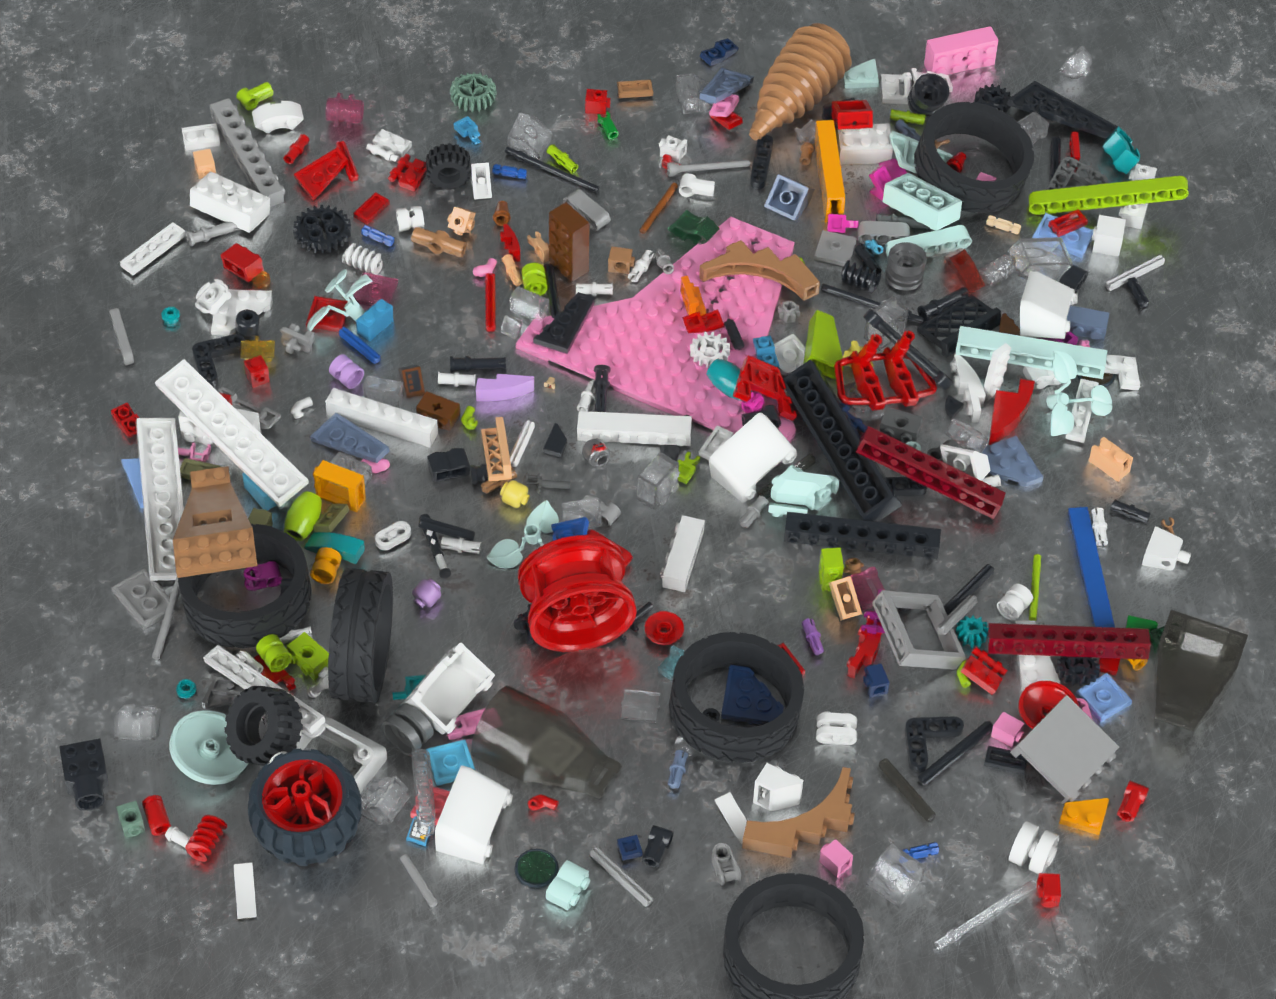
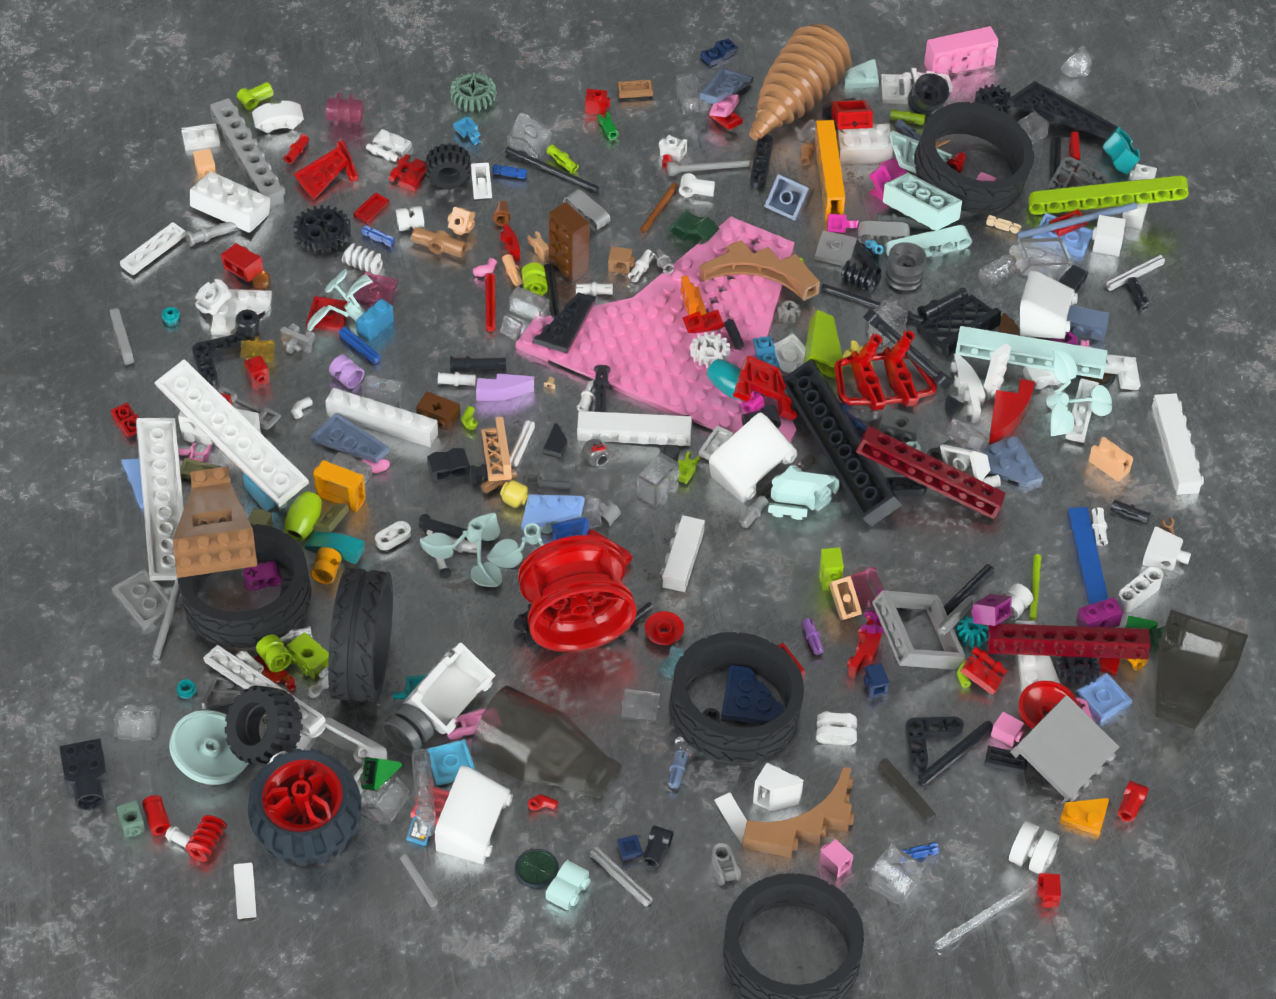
reddish brown slope [398,365,425,398] -> none
lavender head [412,578,441,608] -> none
black brick [784,512,941,559] -> none
medium nougat plate [843,558,864,575] -> none
clear red slope [944,248,985,294] -> none
none -> green slope [361,757,402,791]
none -> light aqua plant [420,513,502,587]
none -> light blue wing [521,494,585,532]
none -> magenta brick [971,594,1012,626]
none -> sand blue piece [1016,202,1137,239]
none -> magenta brick [1076,597,1123,628]
none -> white beam [1117,567,1163,613]
none -> white brick [1152,393,1204,495]

